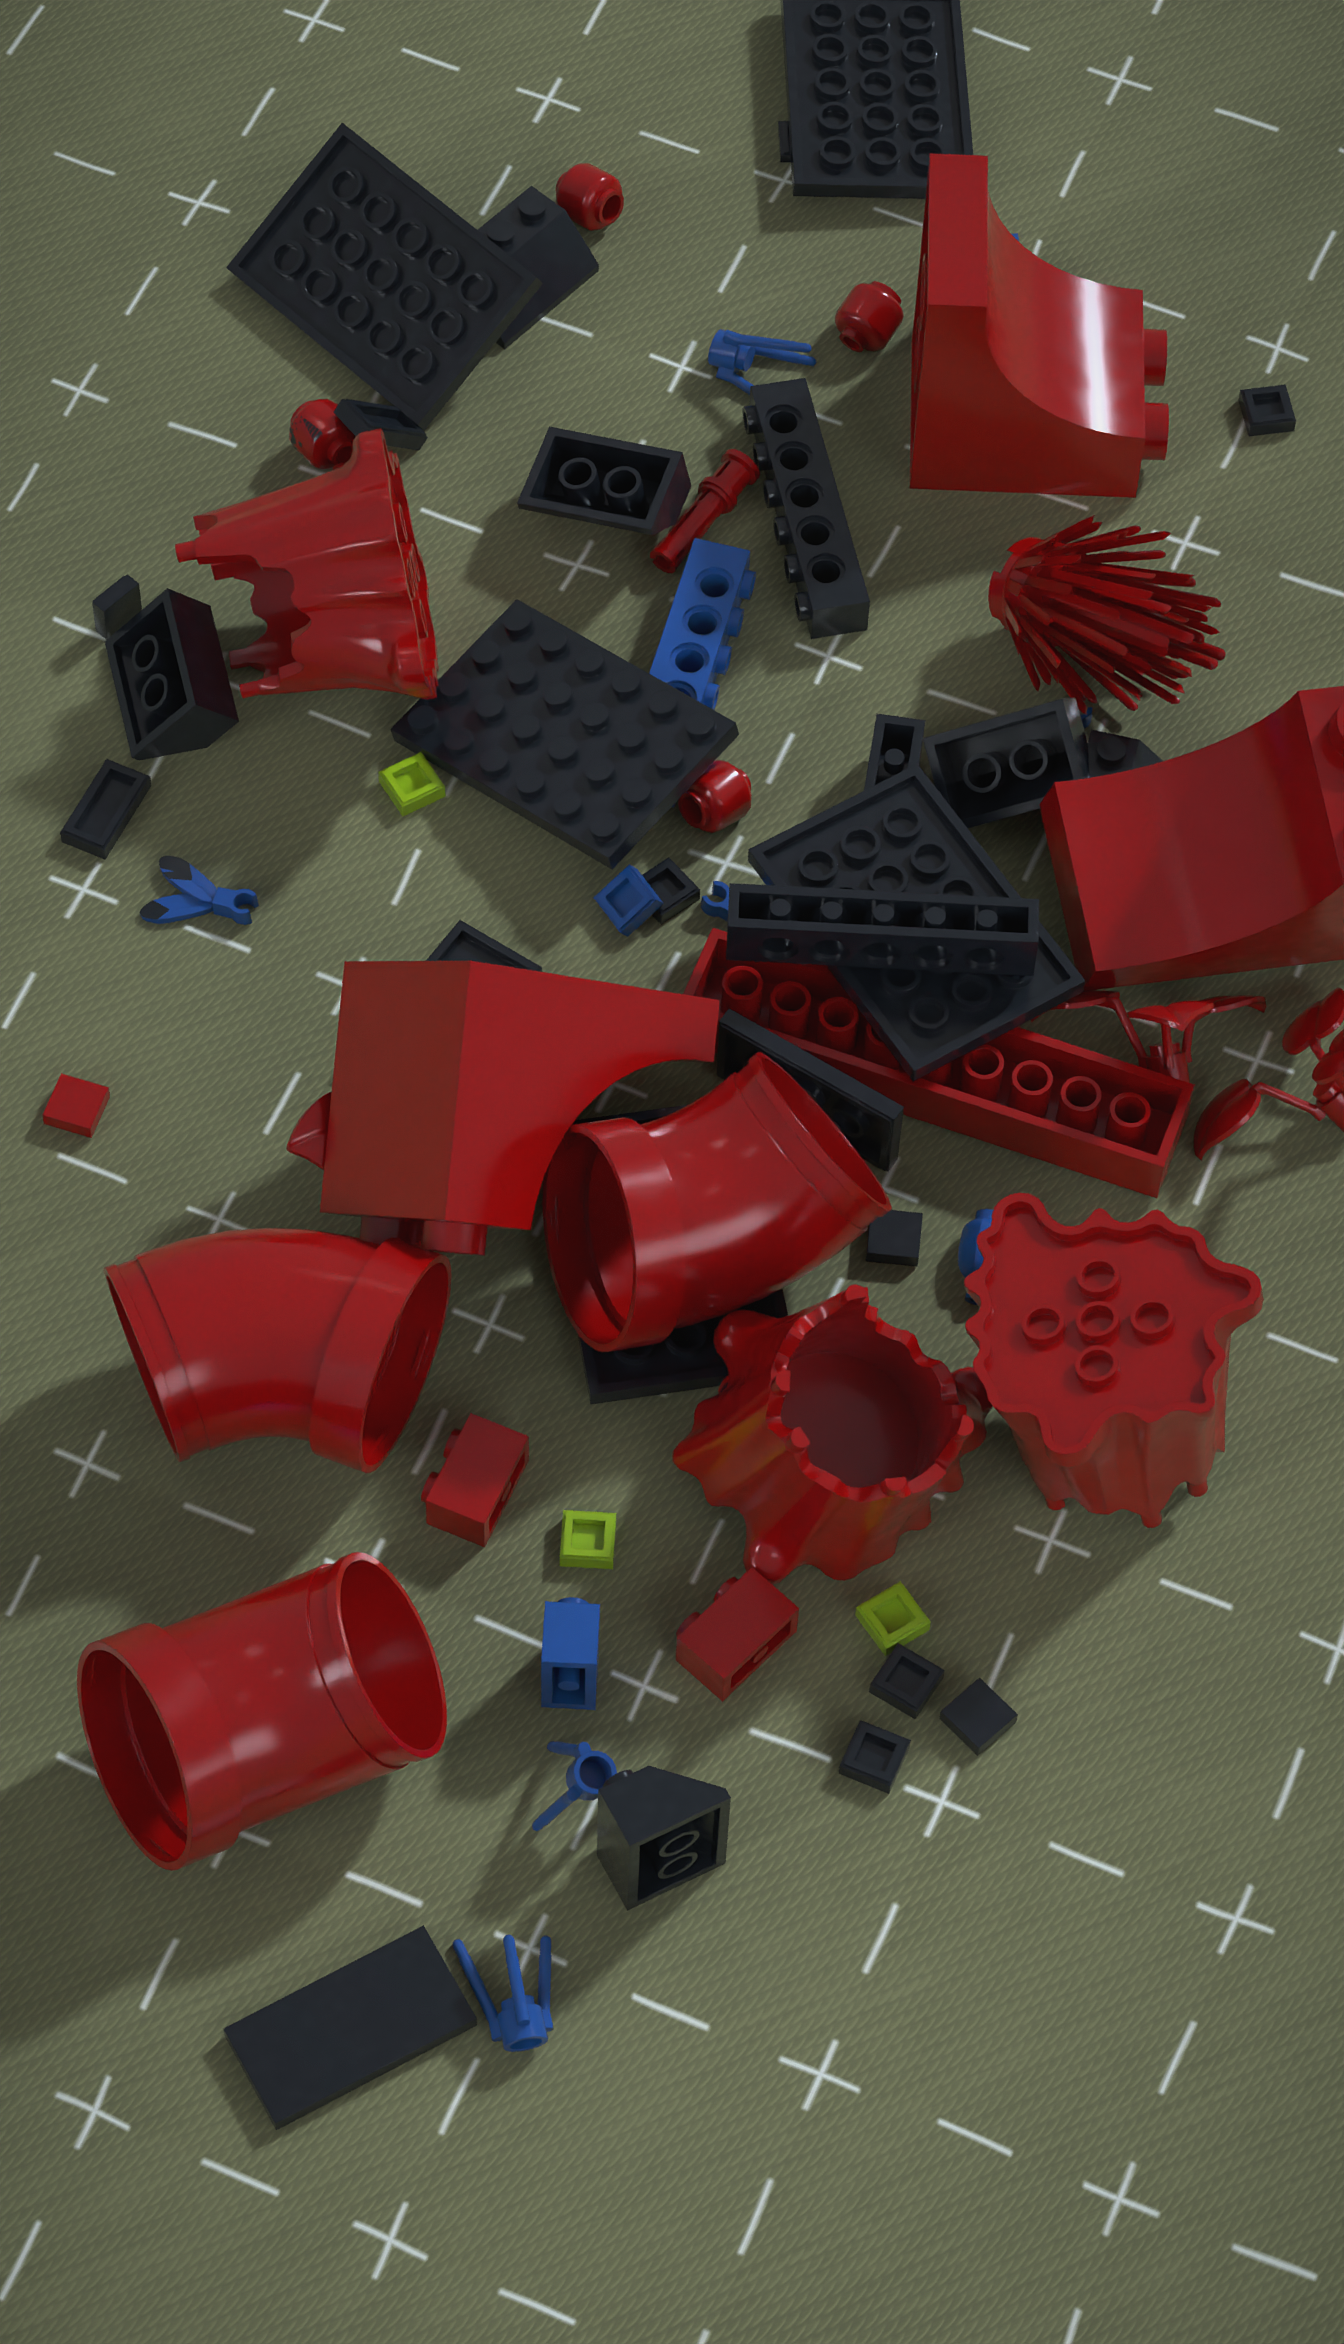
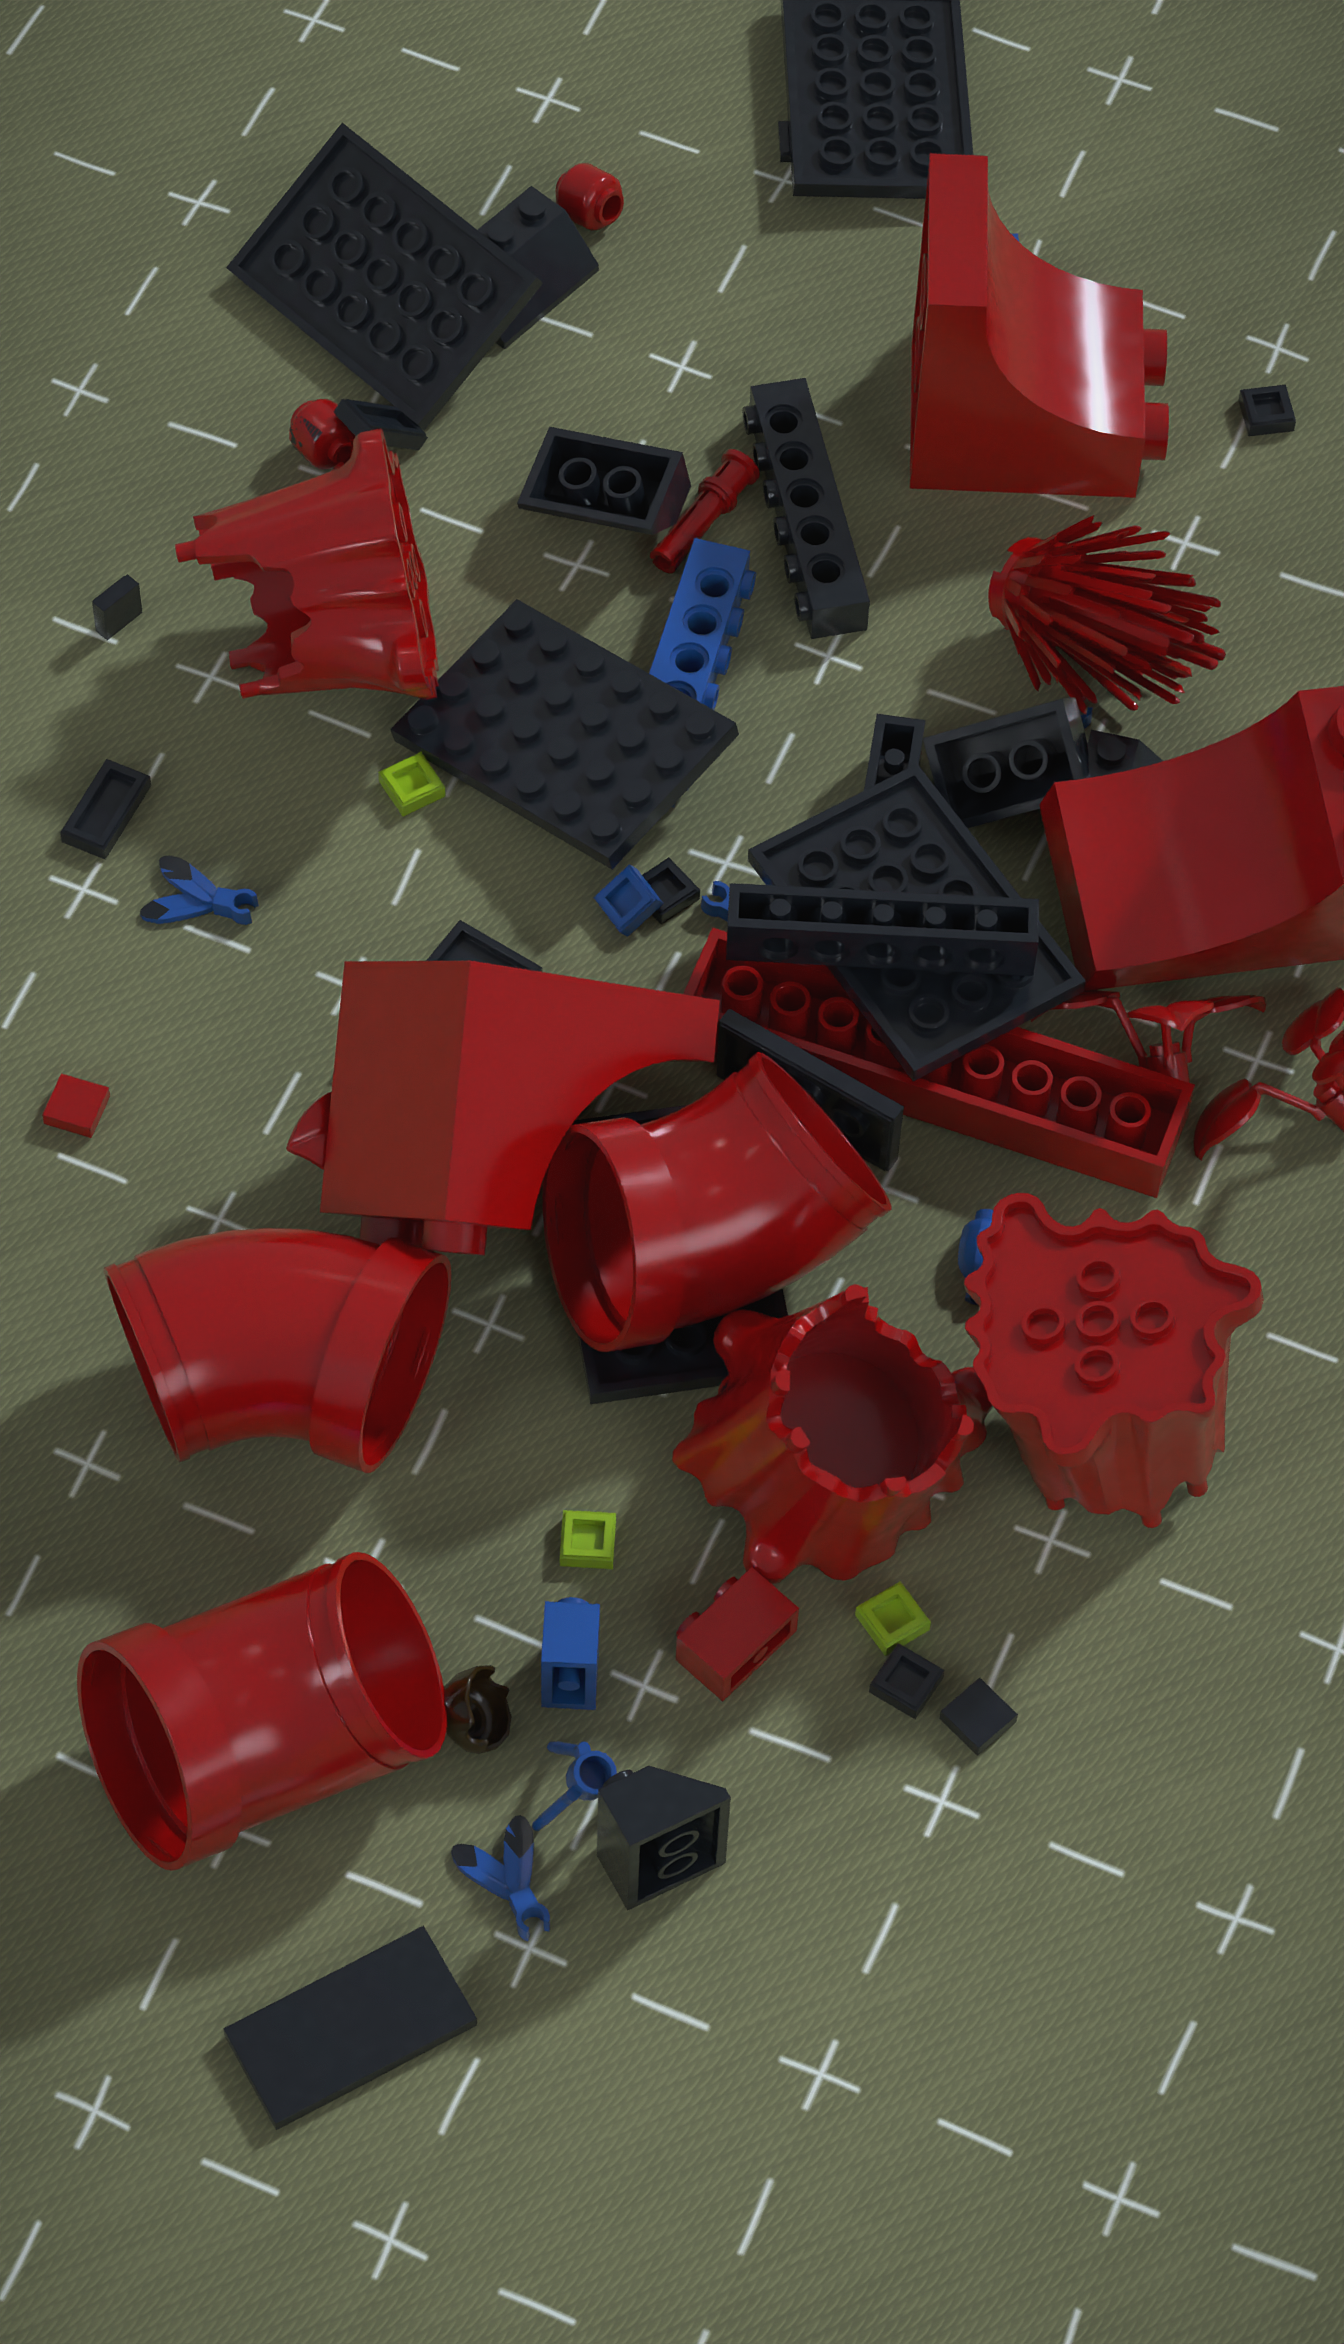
black slope [105,588,239,761] -> none
red brick [421,1413,529,1547] -> none
blue plant [452,1935,554,2052] -> none
red head [678,760,752,833] -> none
blue plant [708,329,816,395] -> none
red head [834,281,904,353] -> none
black tile [839,1720,911,1794] -> none
black tile [866,1210,923,1267] -> none
none -> dark brown hair [444,1665,512,1754]
none -> blue piece [451,1815,550,1942]

